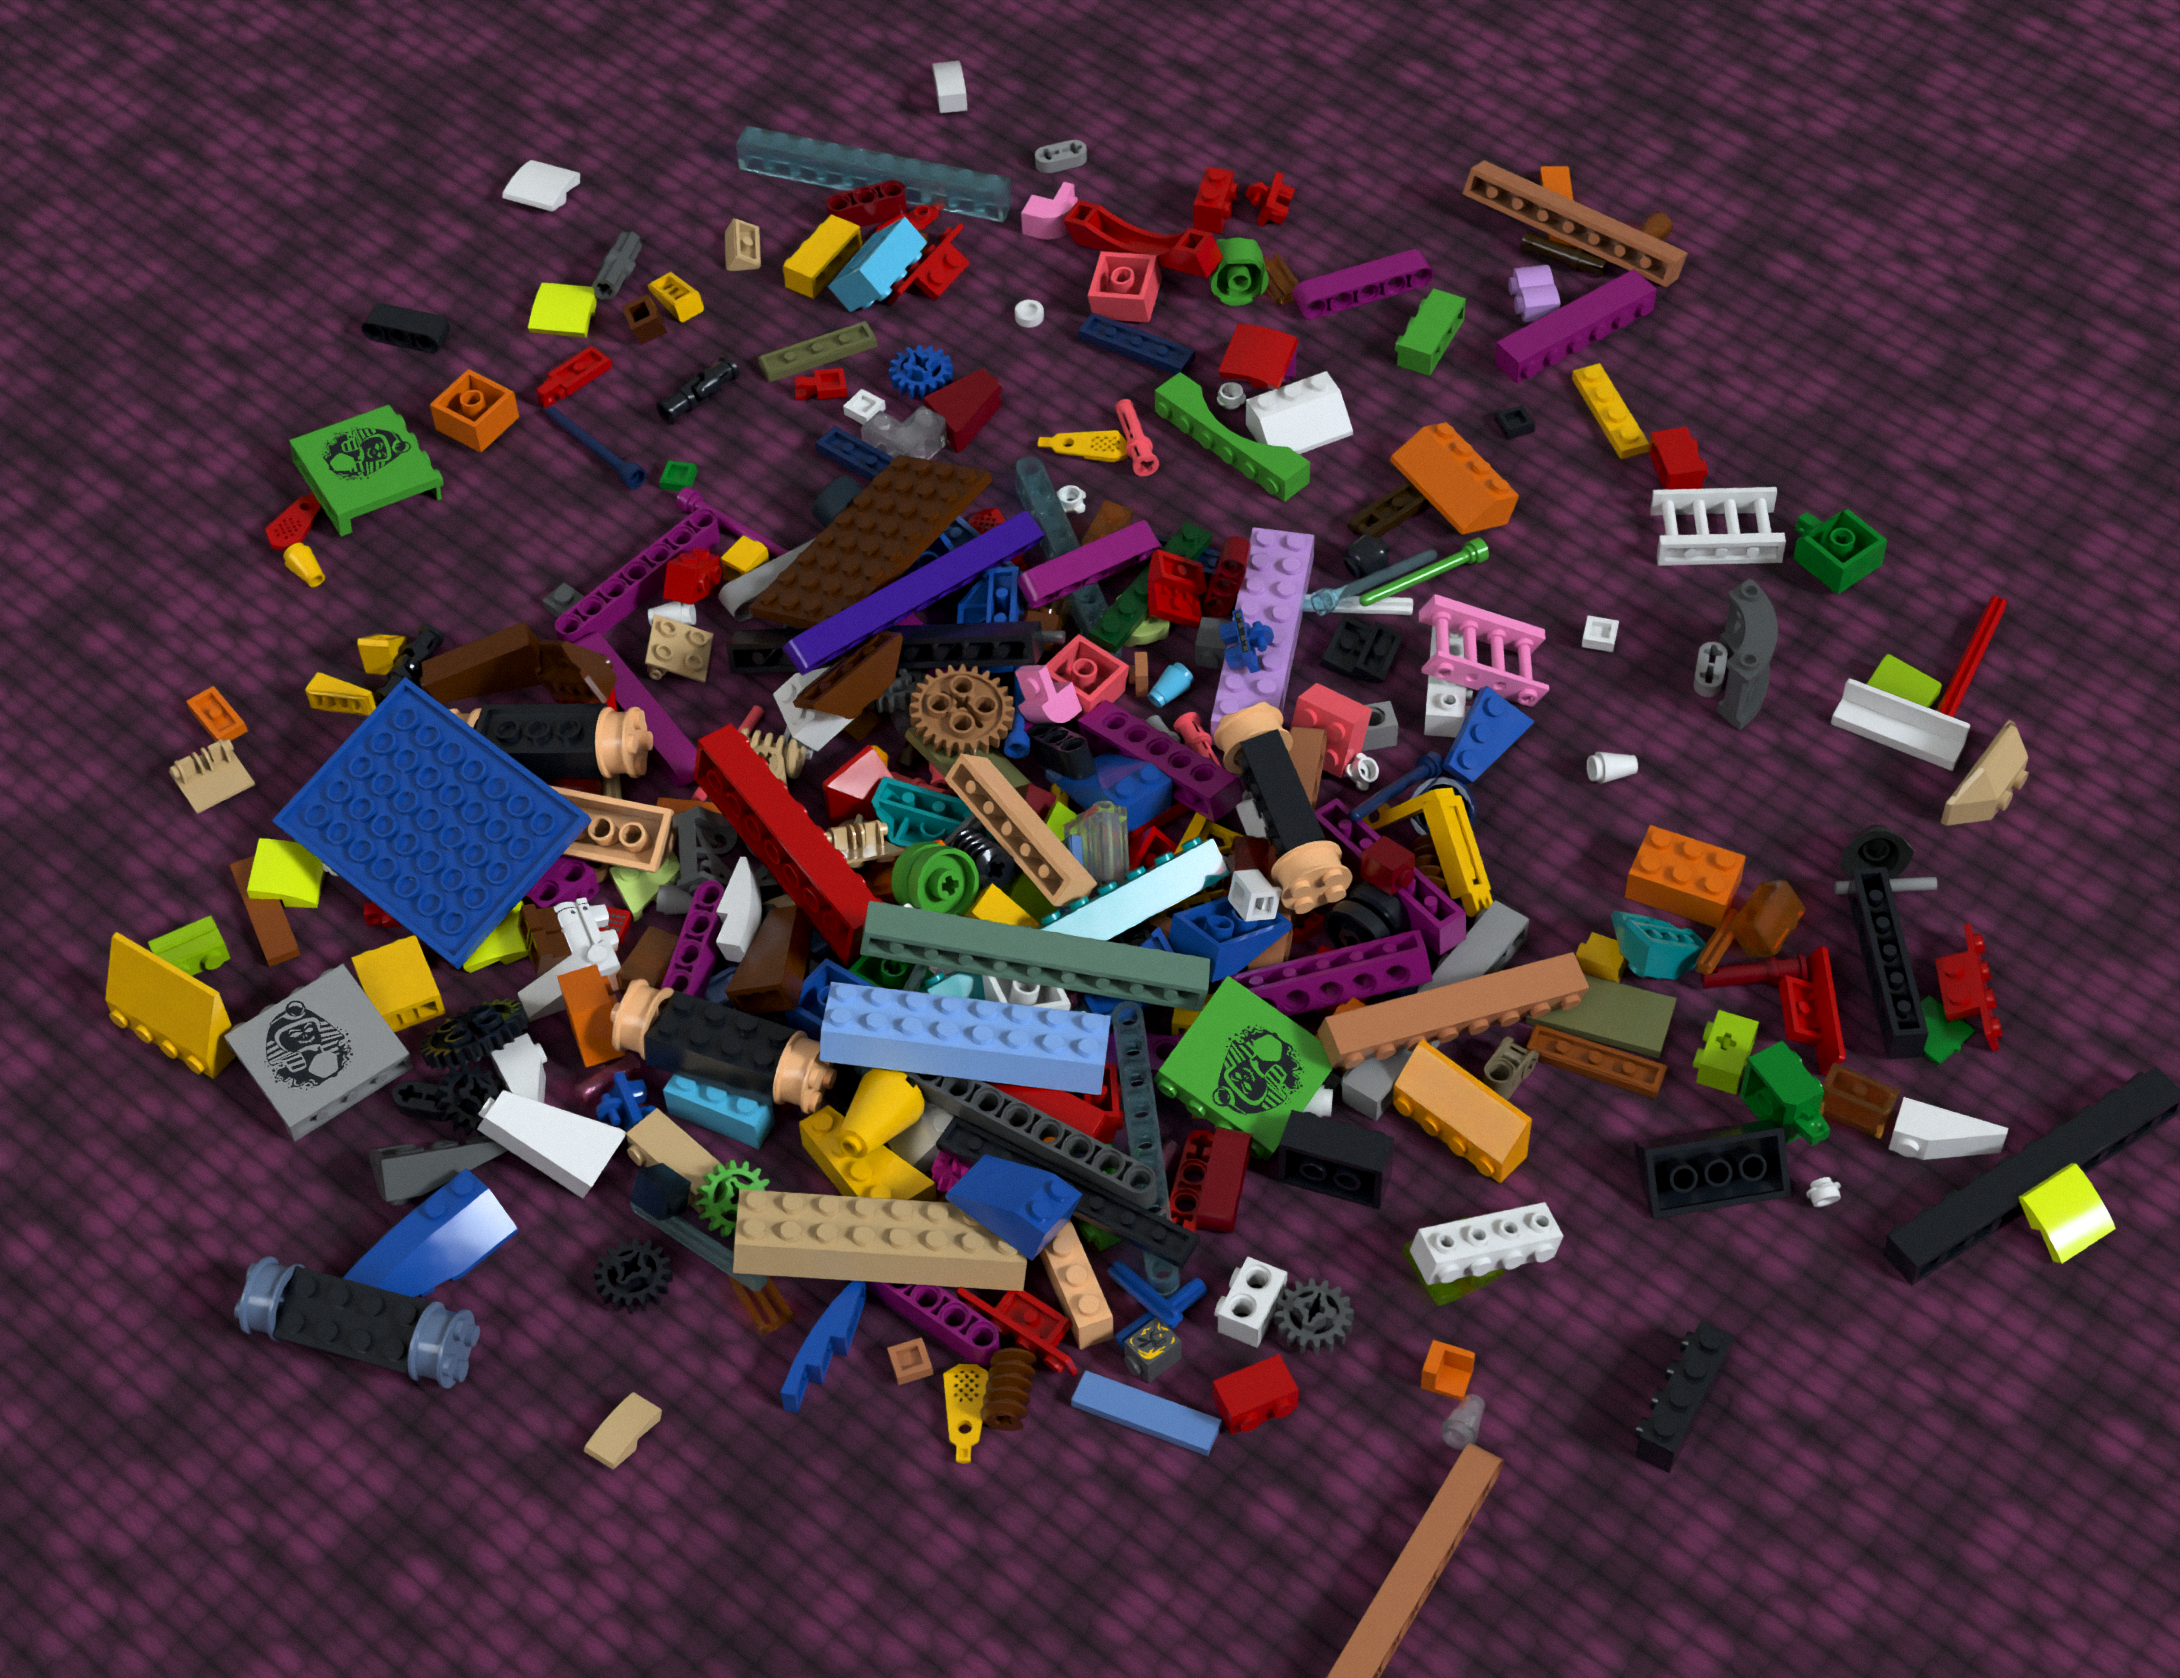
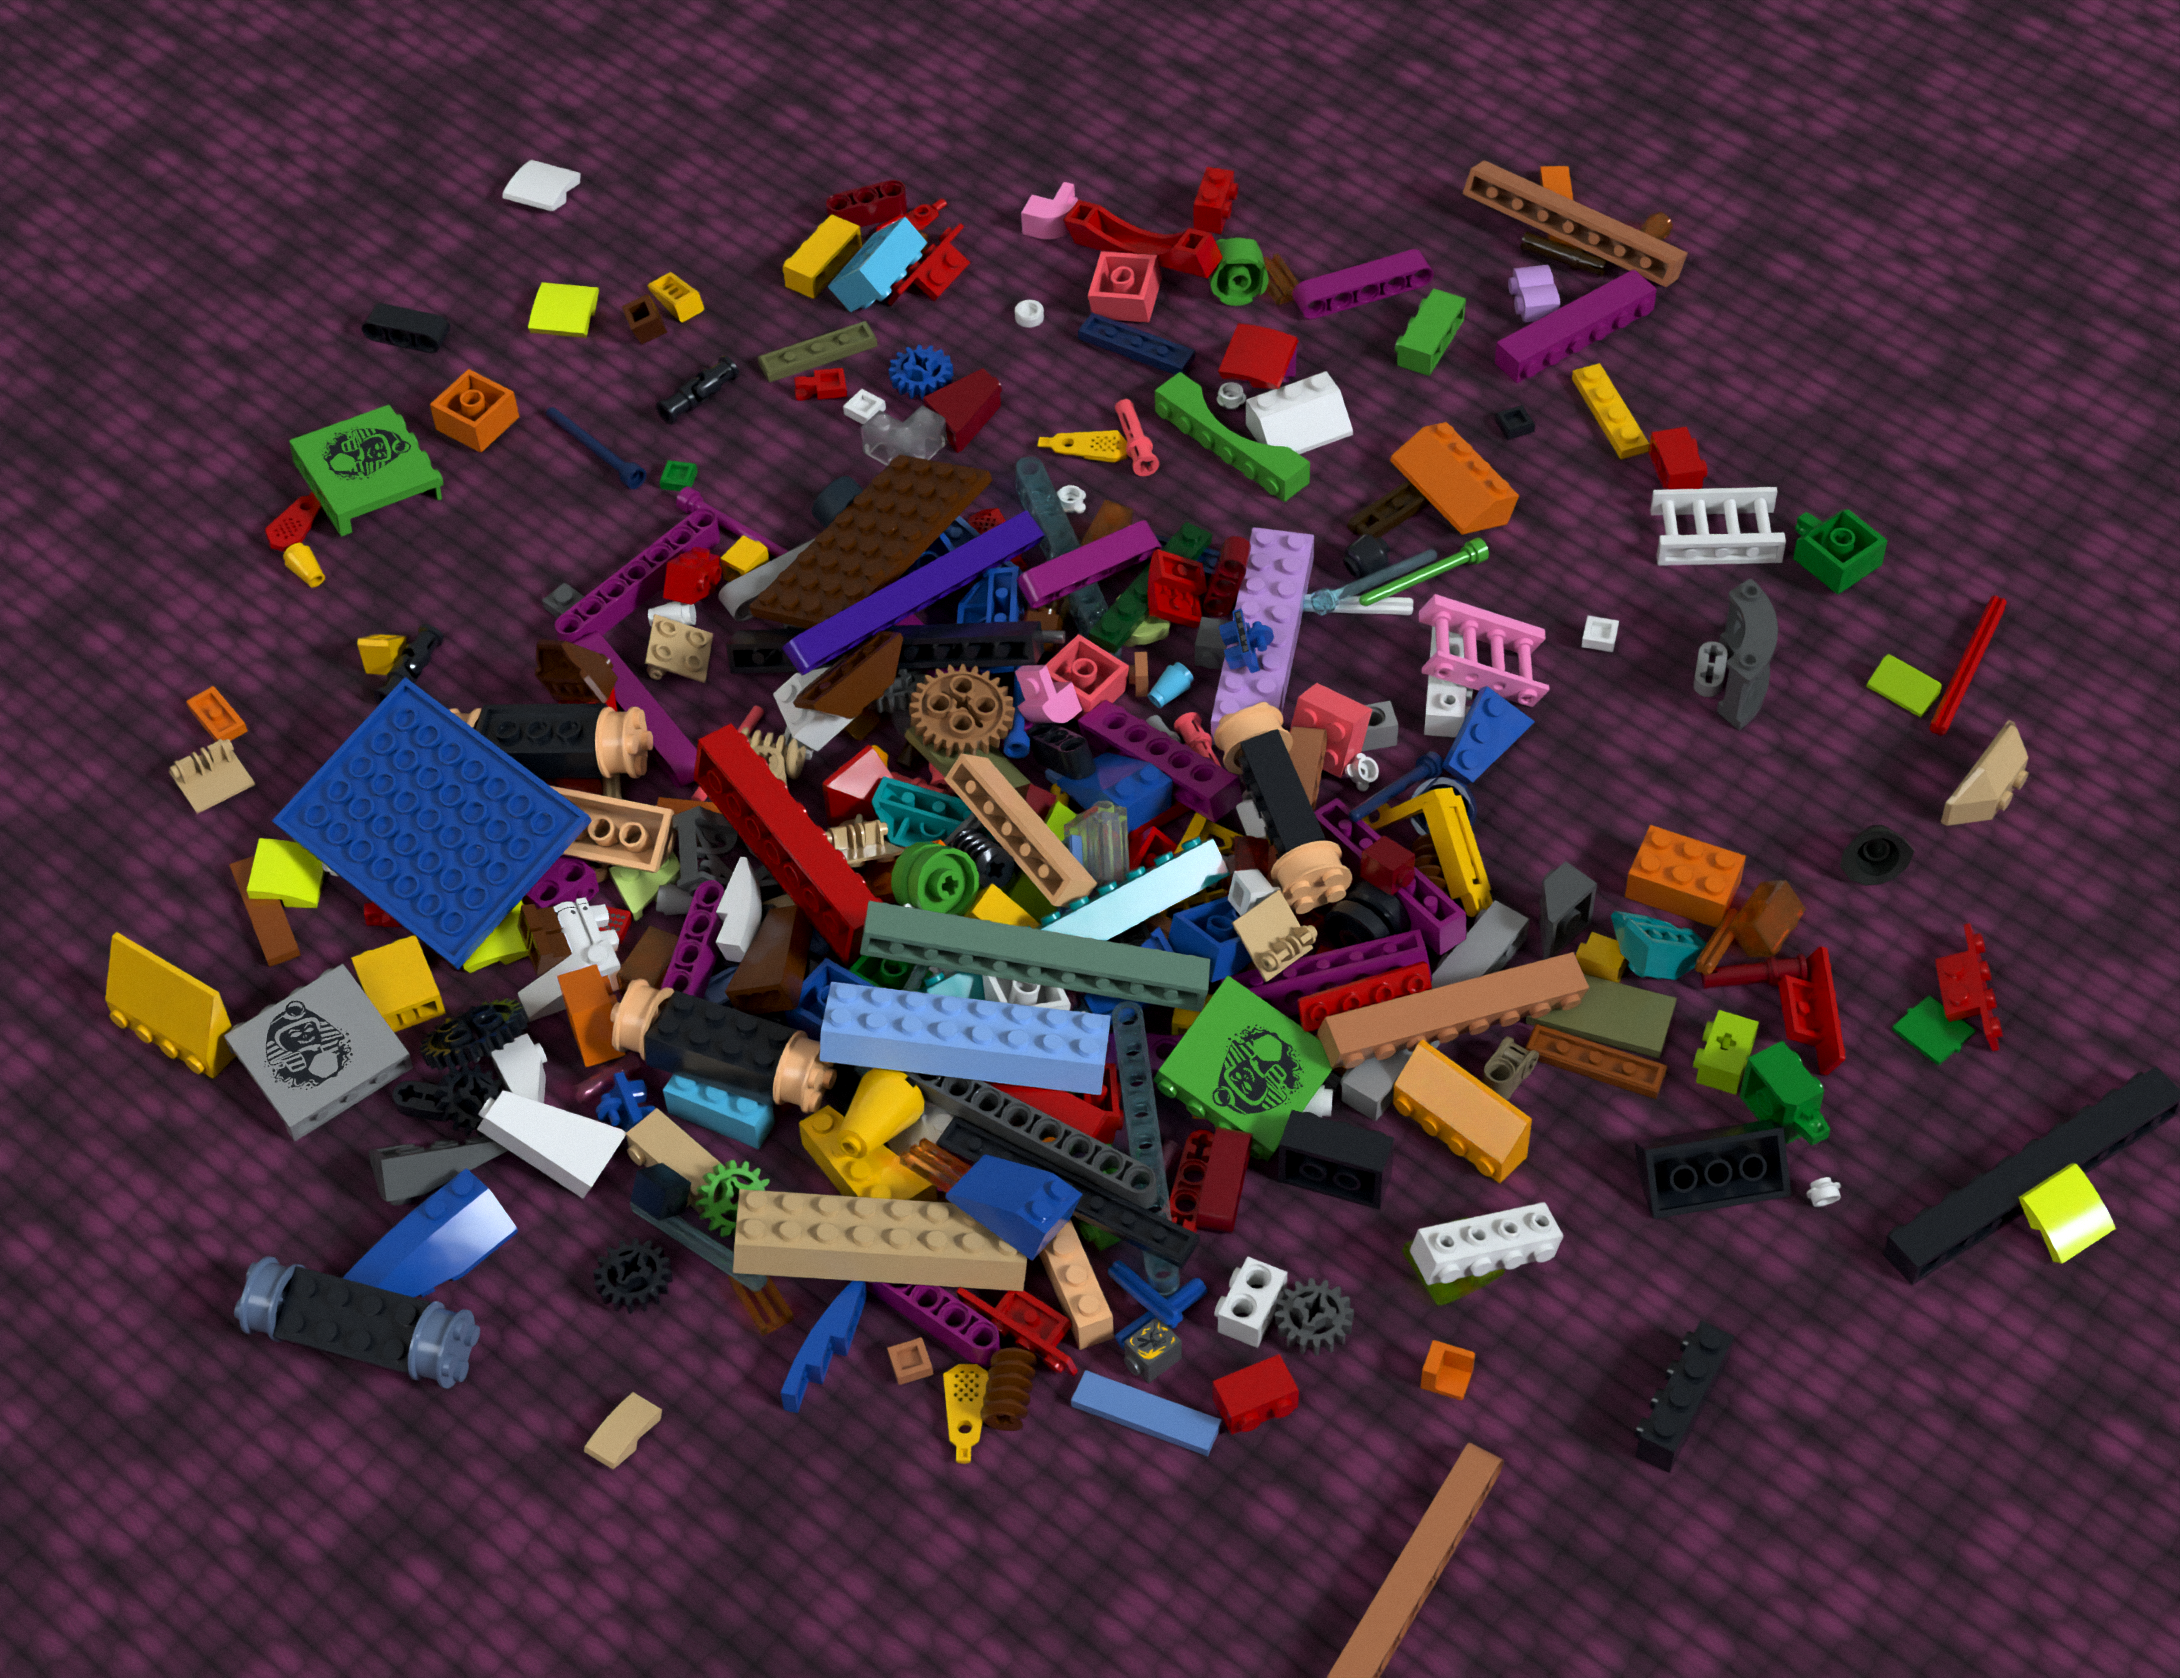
lime brick [148,915,231,976] -> none
yellow slope [305,672,376,716] -> none
reddish brown slope [420,621,541,703] -> none
red hinge [536,346,612,408] -> none
dark grey piece [591,231,642,300] -> none
tan slope [725,218,761,271] -> none
clear light blue brick [736,126,1012,222] -> none
dark blue plate [816,425,894,482] -> none
white slope [932,61,967,113] -> none
light grey beam [1035,140,1087,173] -> none
red hips [1246,171,1295,227] -> none
black slope [1319,614,1404,683] -> none
clear cone [1442,1394,1485,1450] -> none
white cone [1587,752,1638,784] -> none
clear orange brick [1820,1063,1900,1139] -> none
white panel [1831,678,1970,771] -> none
light grey bar [1834,877,1937,895] -> none
black brick [1847,867,1929,1059] -> none
white slope [1889,1097,2009,1160] -> none
none -> clear orange tile [900,1138,972,1193]
none -> tan hinge [1232,889,1318,982]
none -> red bracket [1297,961,1432,1032]
none -> dark grey slope [1539,861,1597,960]

